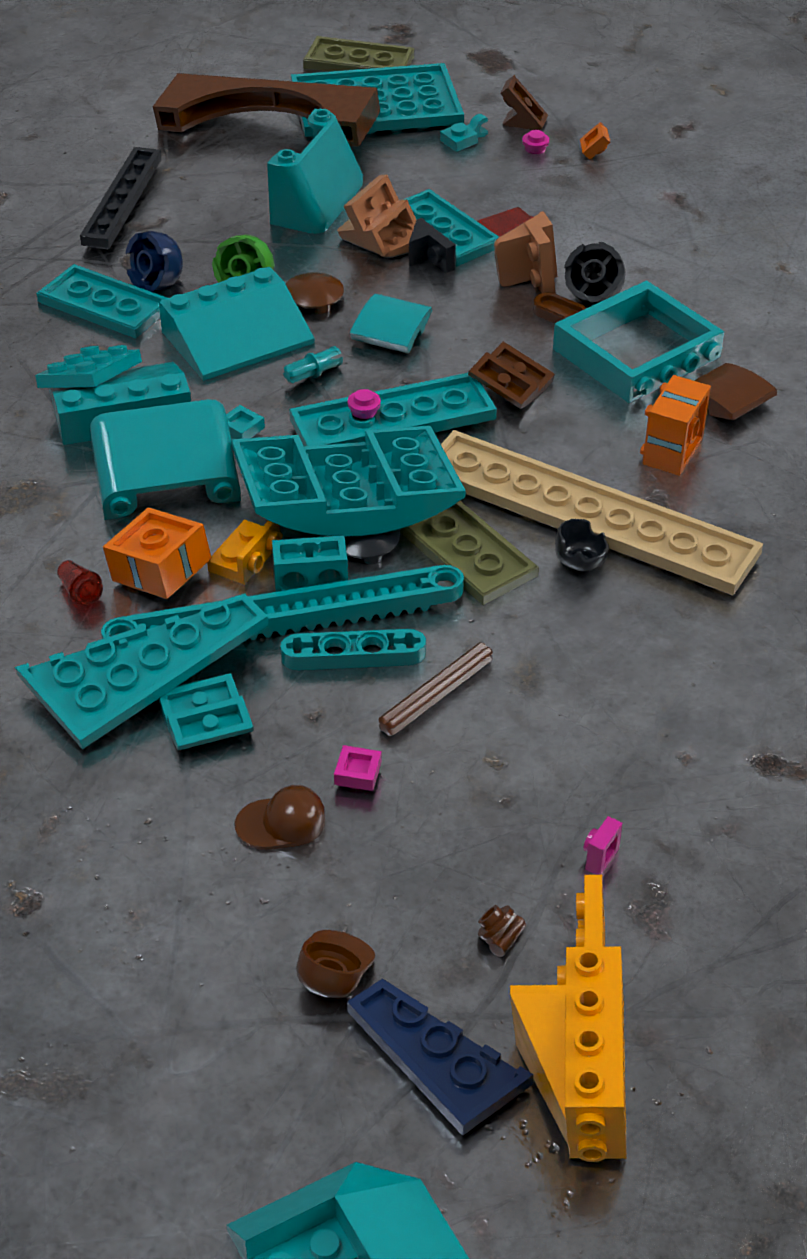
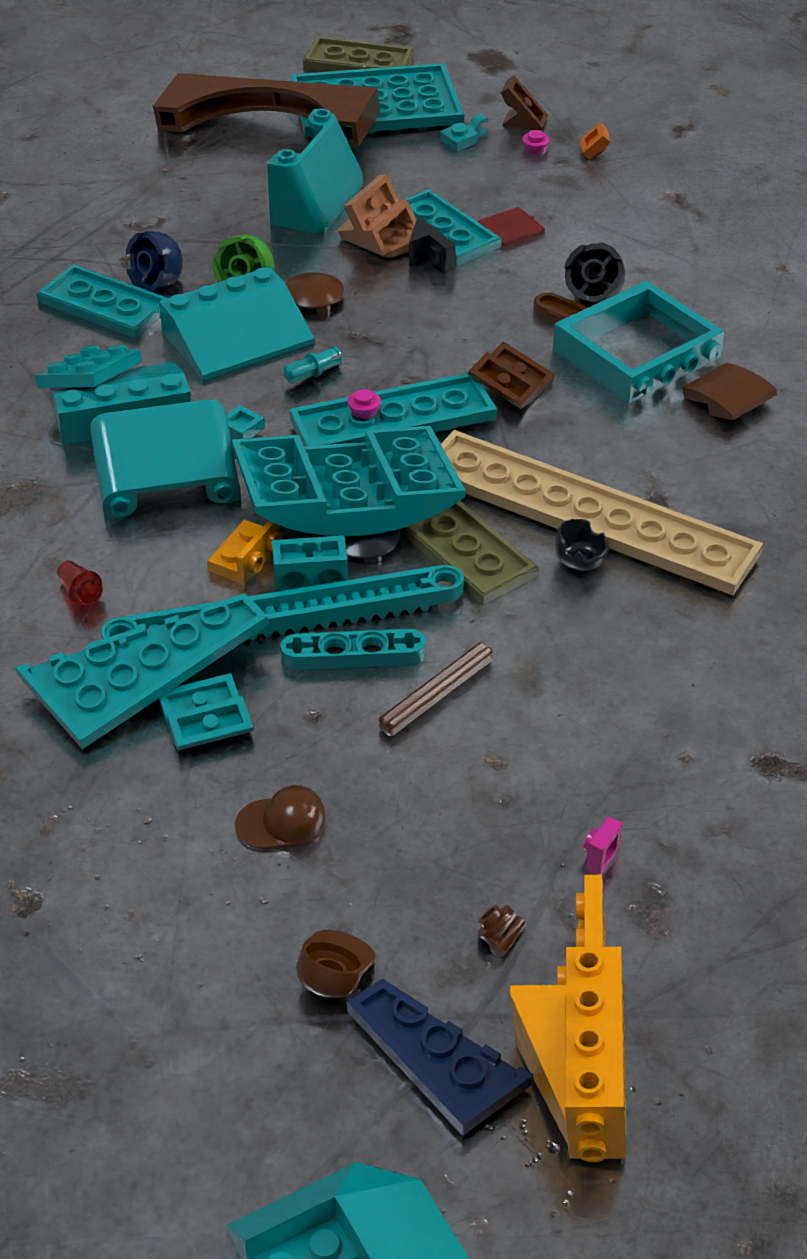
black plate [80,147,162,249] -> none
orange container [103,507,212,599] -> none
dark pink plate [334,745,382,791] -> none
teal slope [350,294,432,354] -> none
nougat piece [494,211,558,294] -> none
orange container [640,375,711,476] -> none

